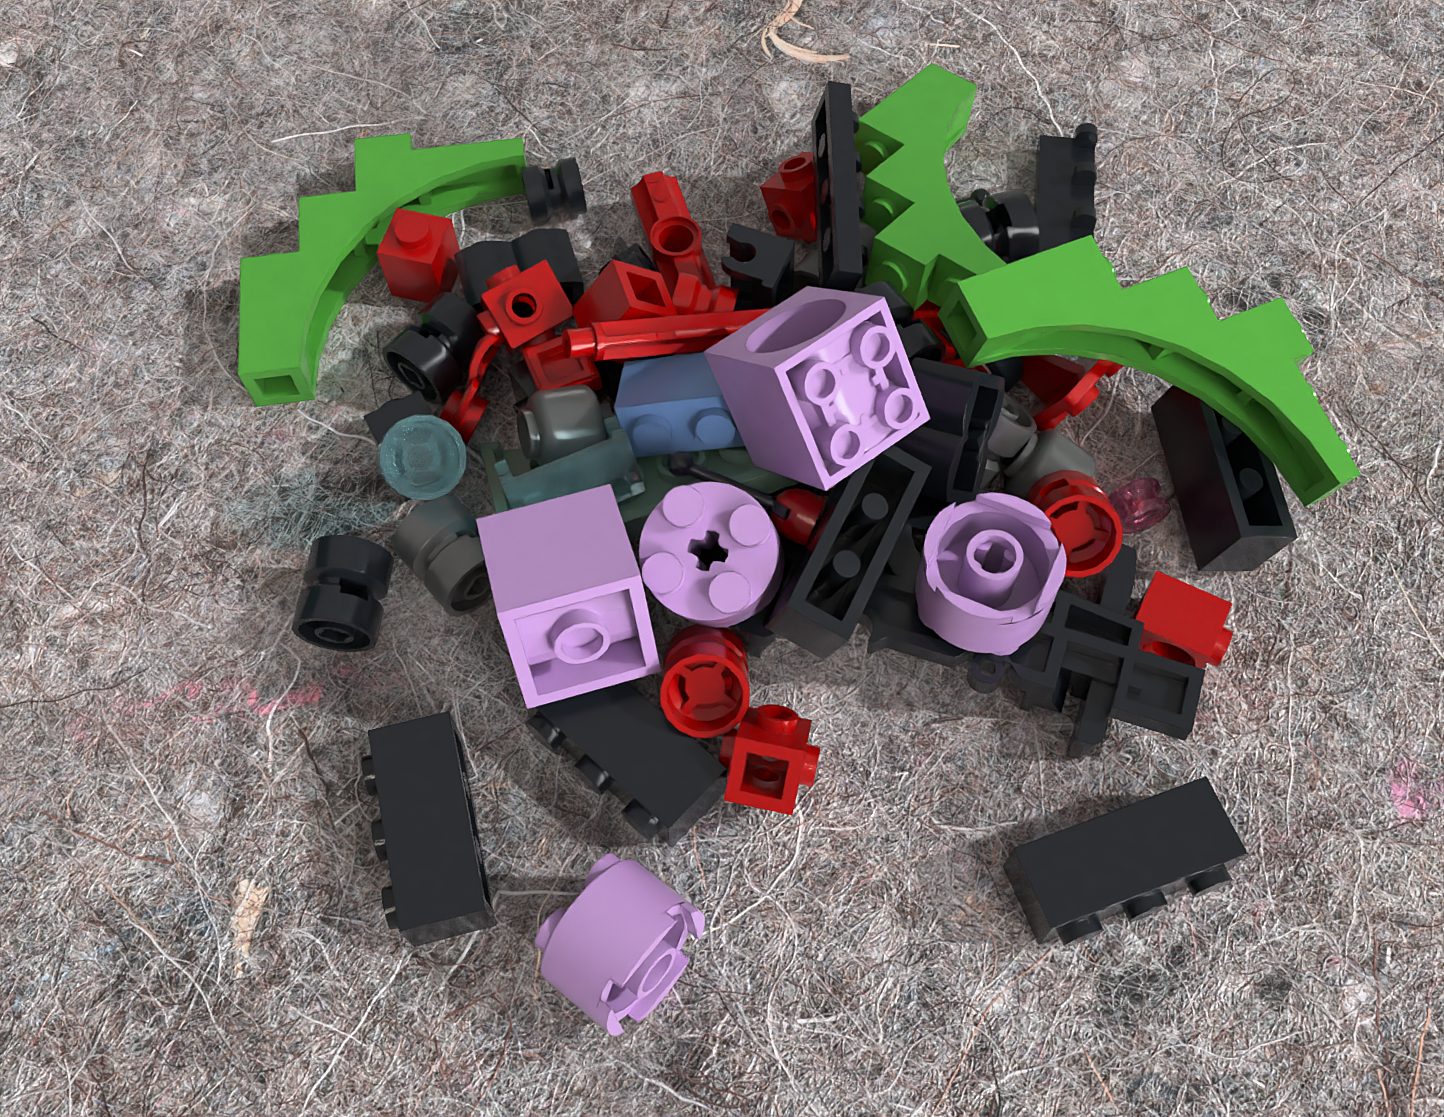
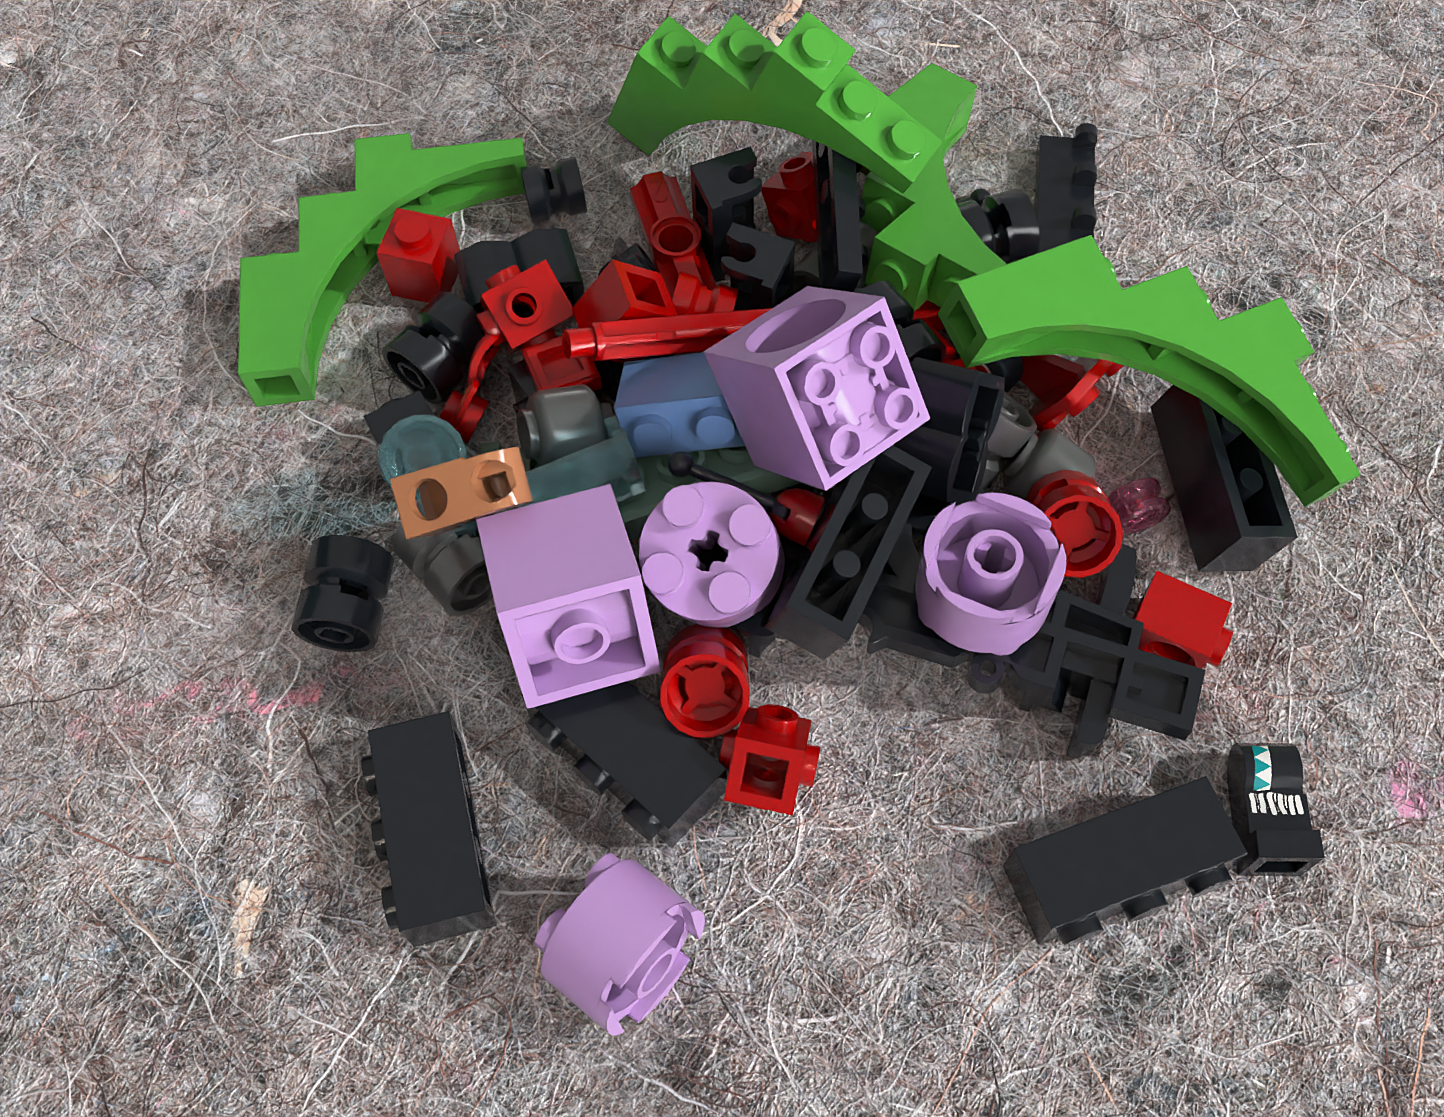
none -> nougat leg [390,447,533,540]
none -> bright green arch [607,11,943,194]
none -> black hinge [690,146,762,283]
none -> black leg [1227,743,1325,876]

